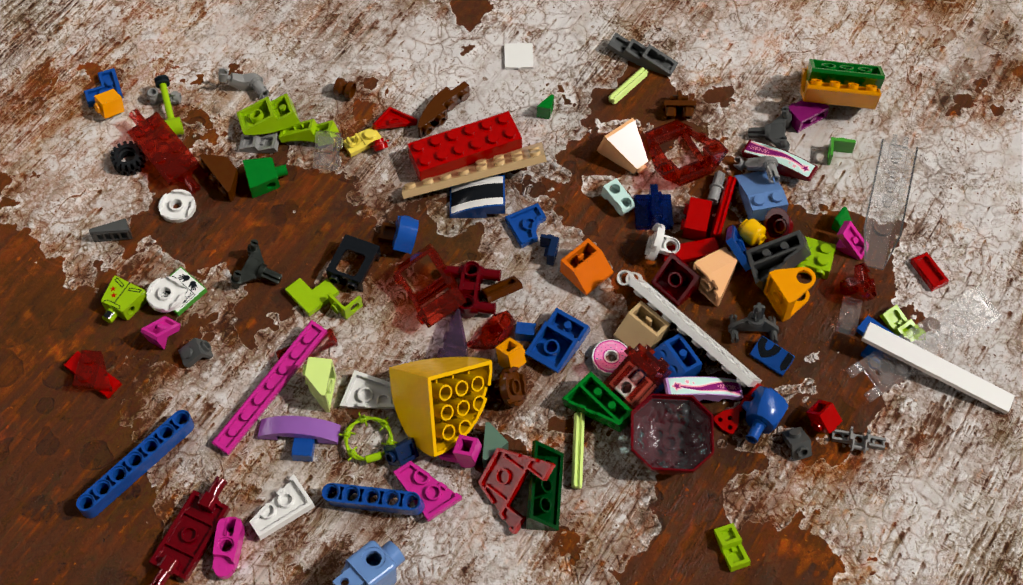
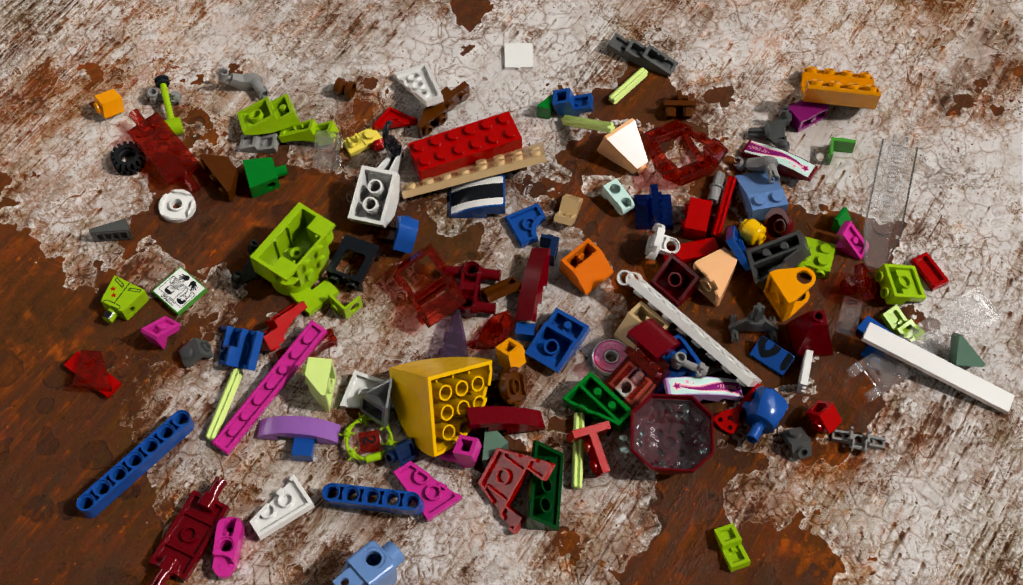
blue tile [84,68,124,108] -> none
white tile [146,276,186,313] -> none
green slope [806,59,885,89] -> none
none -> yellowish green axle [205,368,243,441]
none -> blue slope [218,325,264,371]
none -> lime brick [250,202,336,296]
none -> red slope [260,301,307,352]
none -> white slope [347,120,405,228]
none -> clear red tile [359,430,381,454]
none -> dark grey slope [360,378,393,427]
none -> white wing [394,63,444,107]
none -> dark red slope [465,406,545,434]
none -> dark red slope [515,248,551,322]
none -> blue brick [552,88,593,117]
none -> tan slope [553,194,583,226]
none -> yellowish green axle [561,115,615,133]
none -> red bracket [566,420,611,478]
none -> dark red slope [626,318,681,362]
none -> light grey bar [670,352,709,378]
none -> dark red slope [787,310,833,359]
none -> white tile [796,350,814,394]
none -> lime plate [875,263,926,305]
none -> sand green slope [948,332,986,367]

